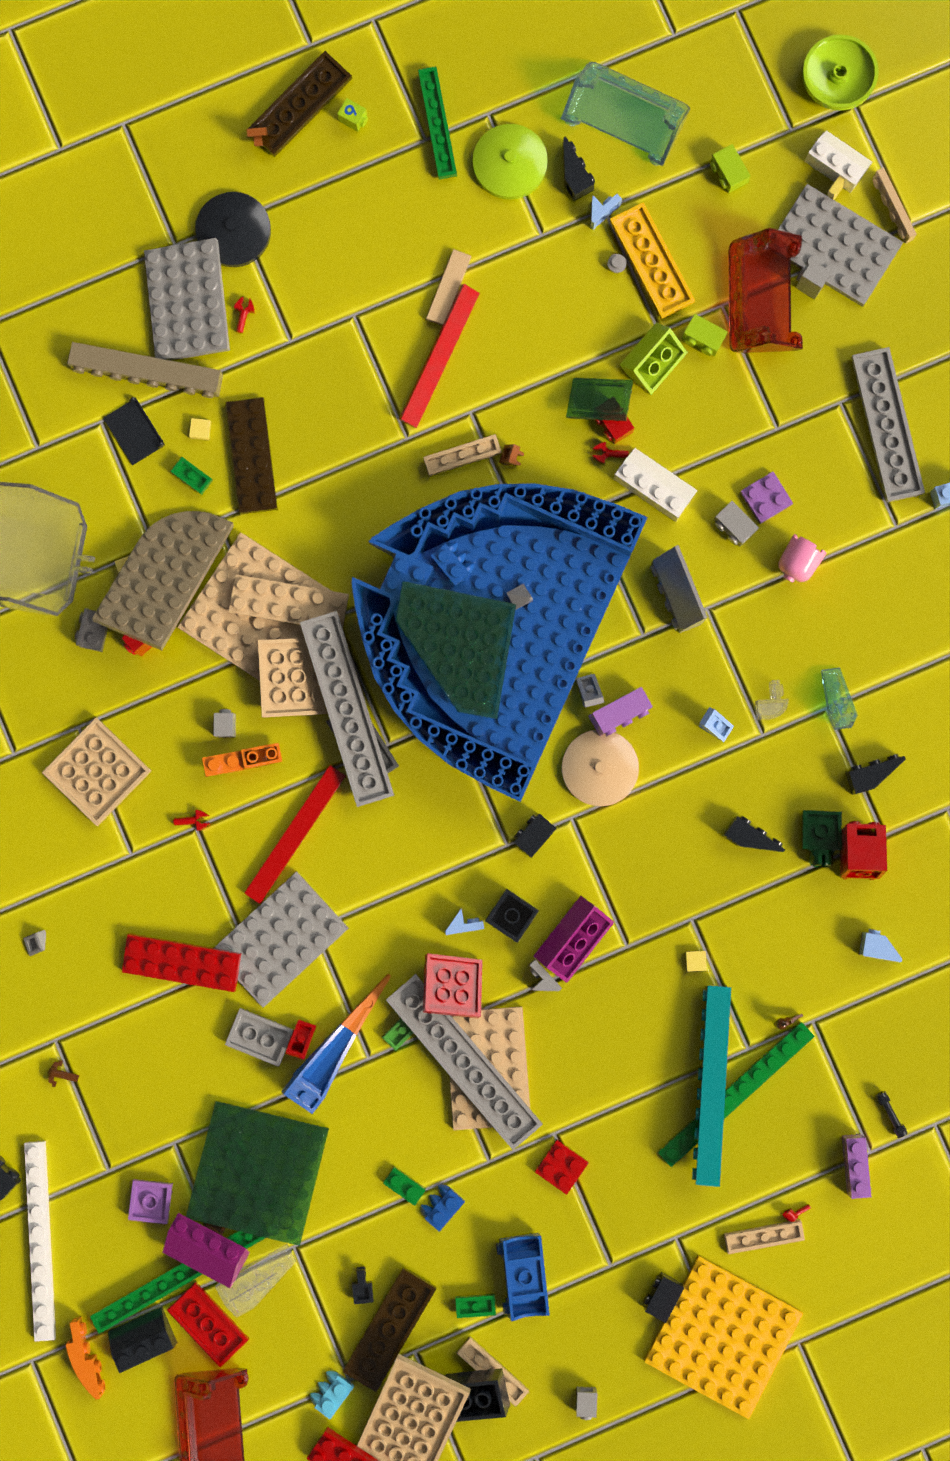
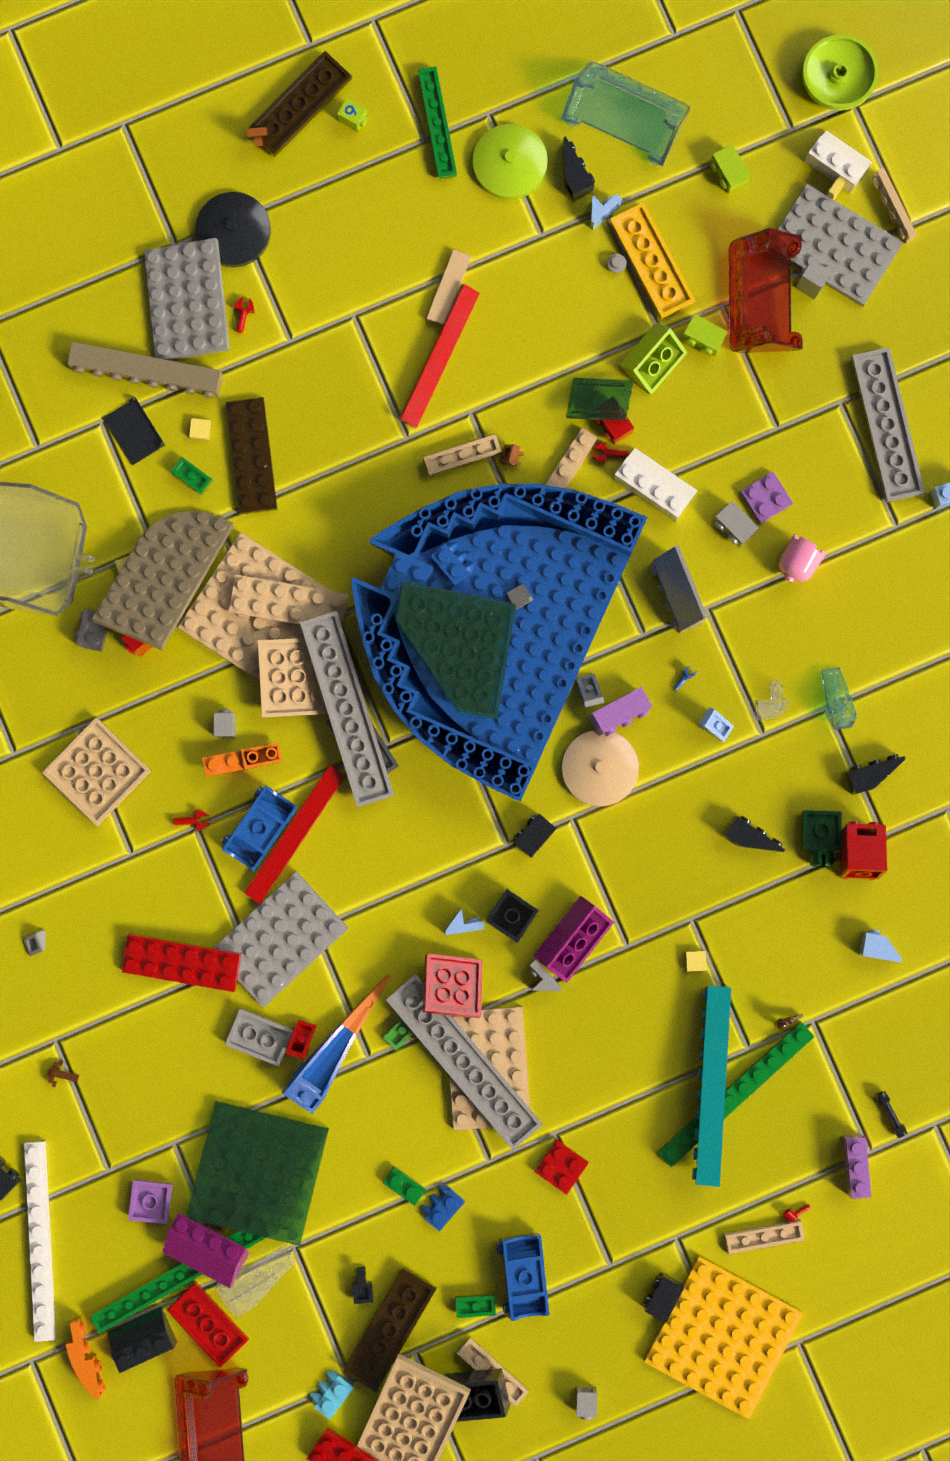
none -> blue piece [221,785,298,871]
none -> tan plate [546,428,598,488]
none -> blue hand [674,666,696,691]

